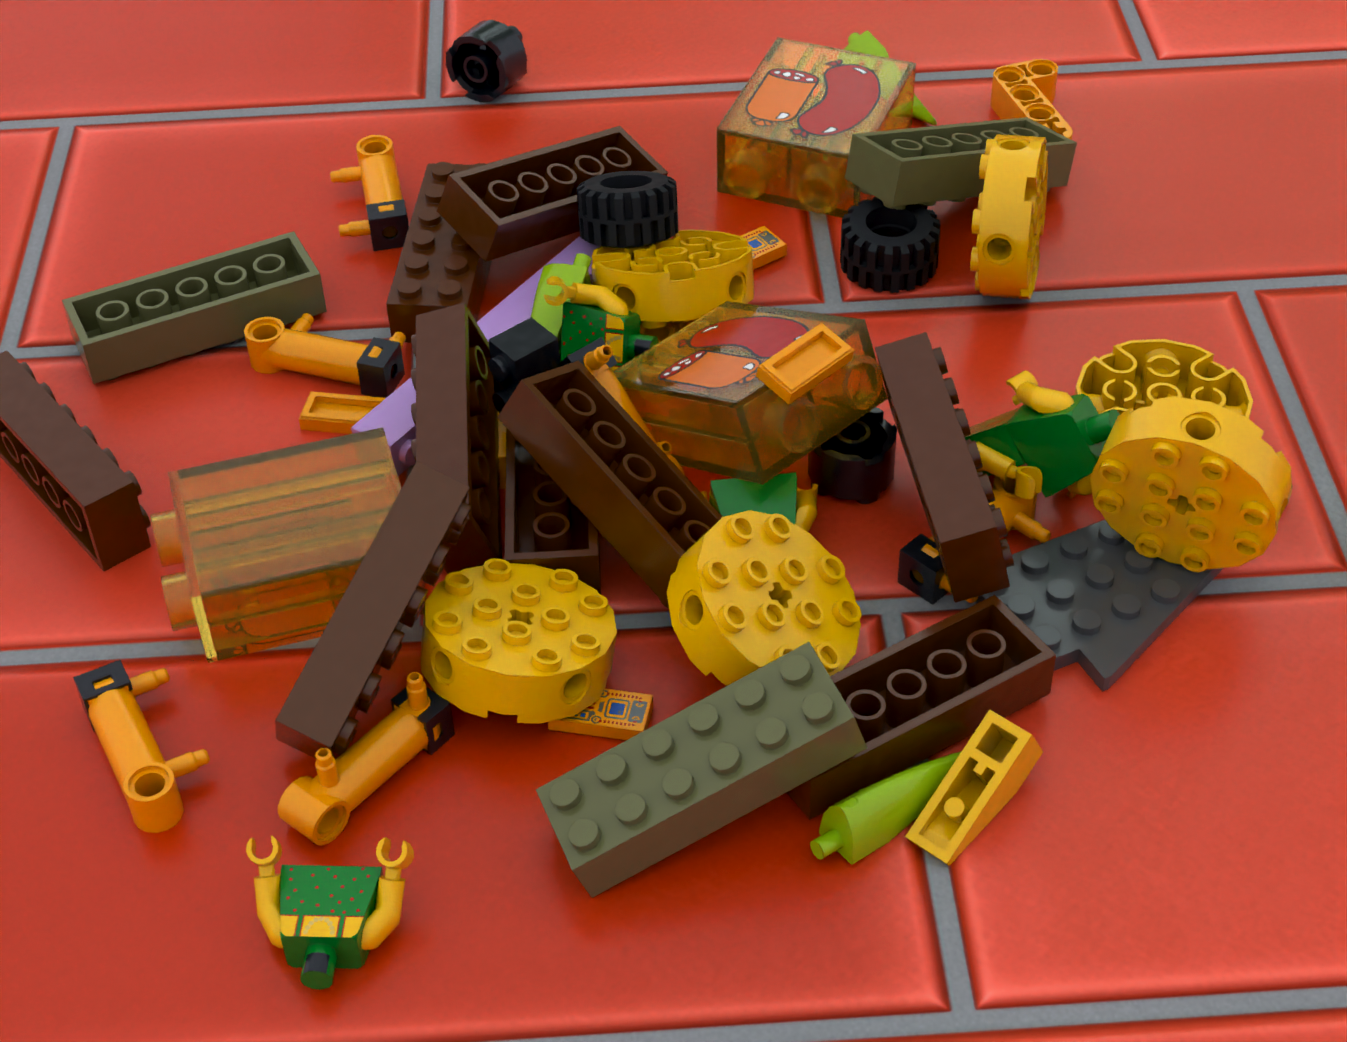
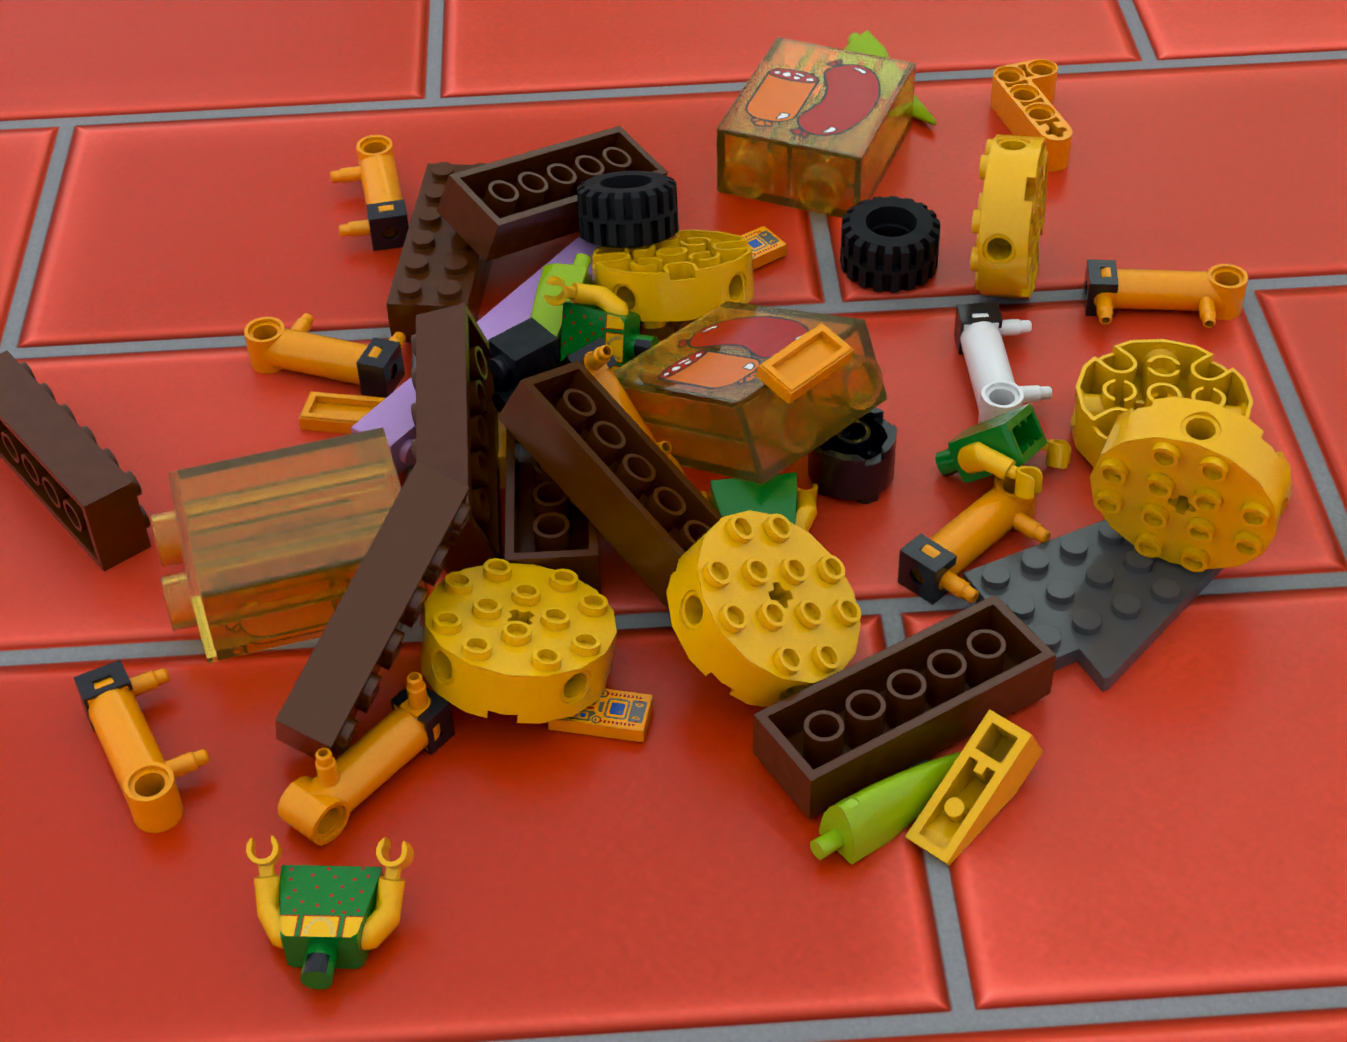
olive brick [62,231,327,384] -> none
black brick [446,20,527,102] -> none
olive brick [536,642,867,898] -> none
olive brick [845,117,1077,210] -> none
reddish brown brick [875,332,1014,603] -> none
green torso [1005,370,1120,499] -> none
none -> white piece [954,302,1052,424]
none -> light orange piece [1083,259,1248,328]

